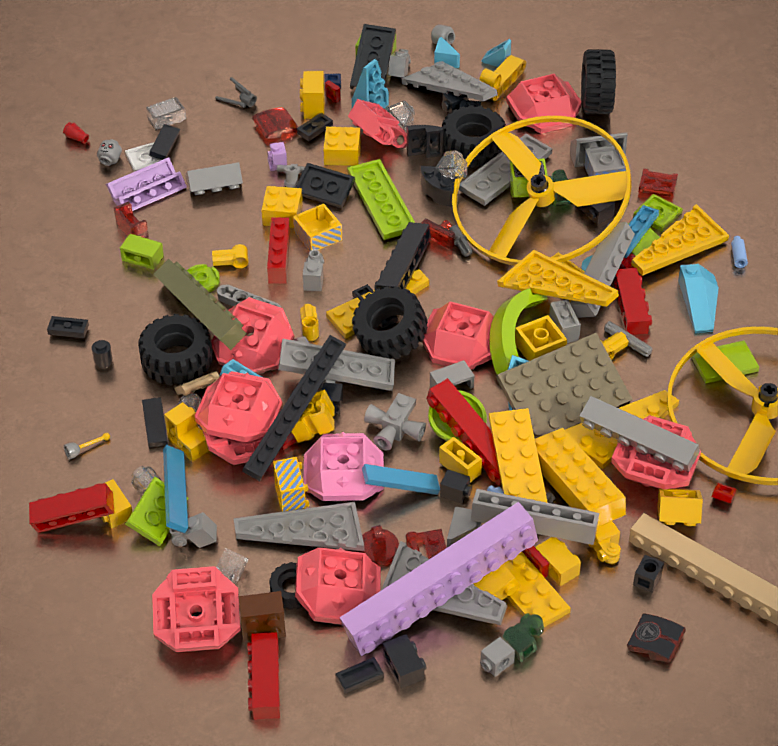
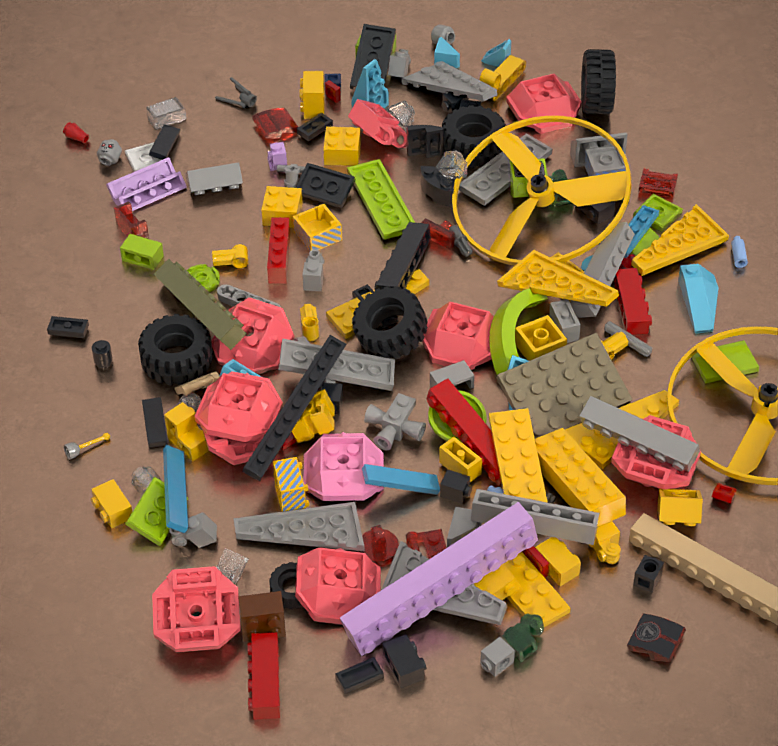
red brick [29,483,114,533] -> none

